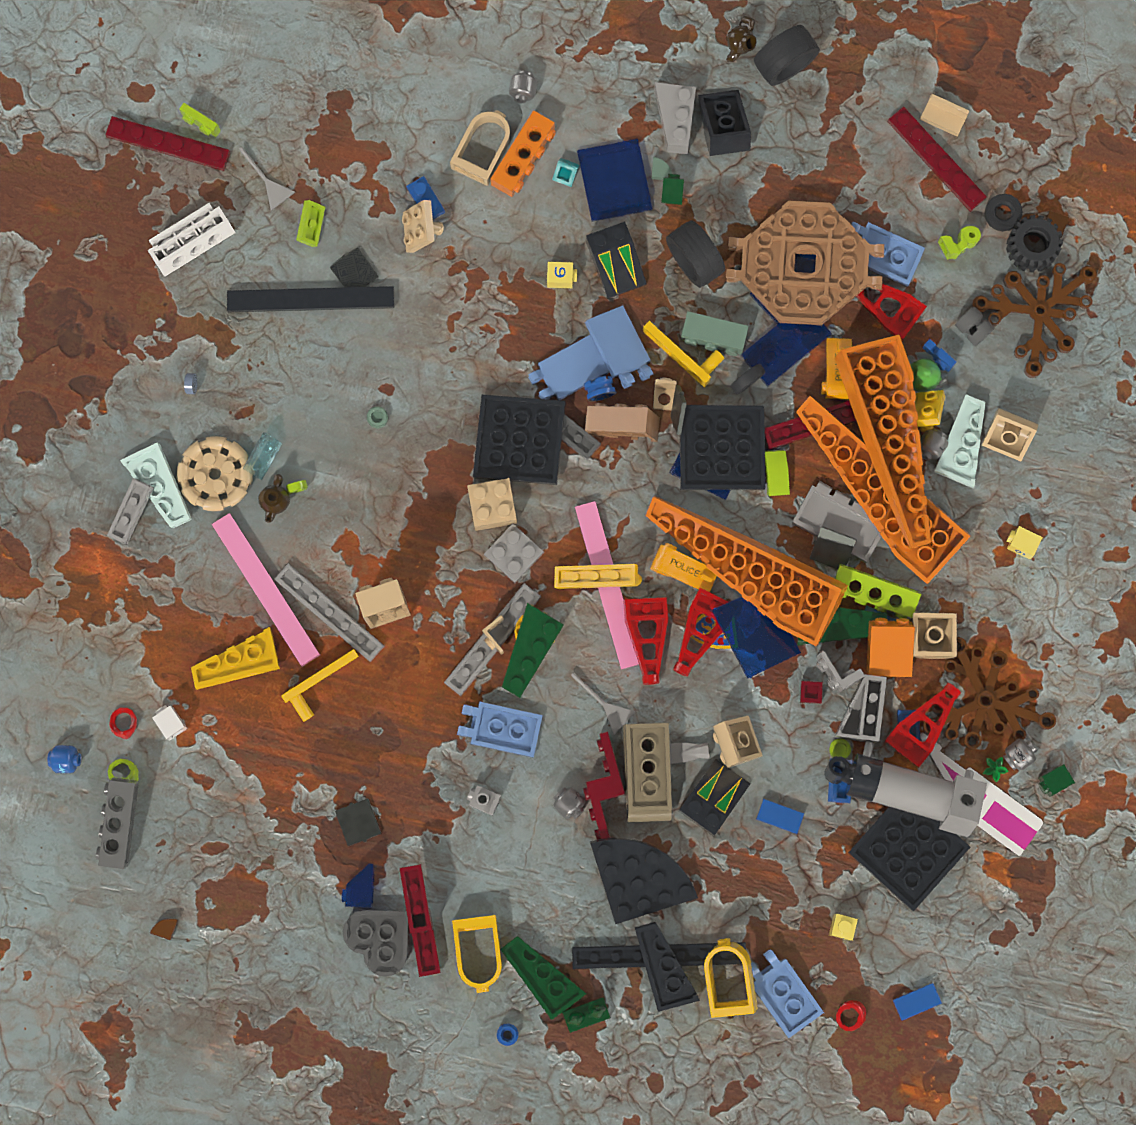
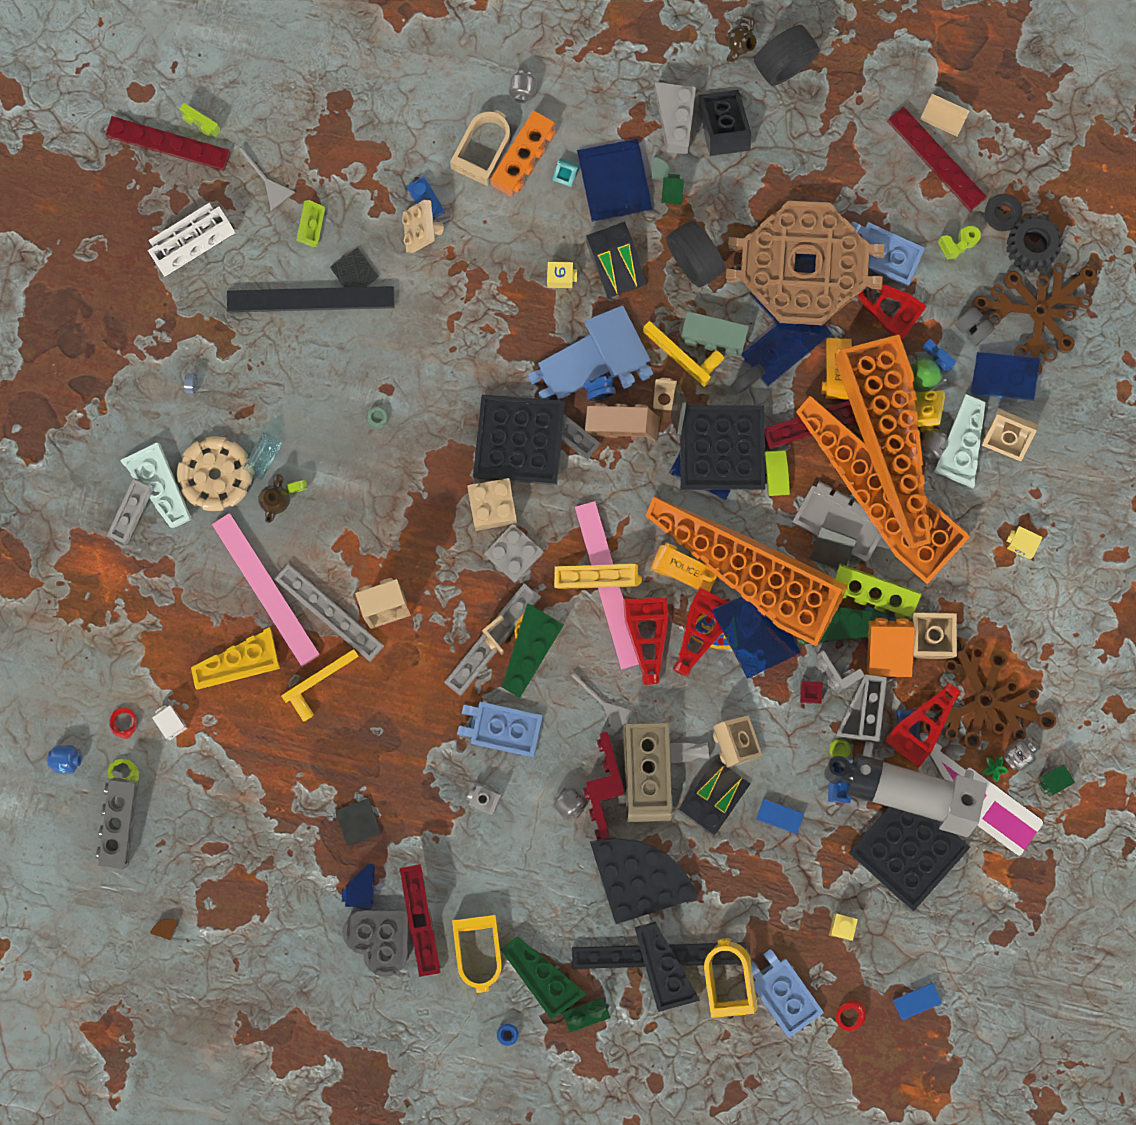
none -> clear blue tile [971,352,1041,401]

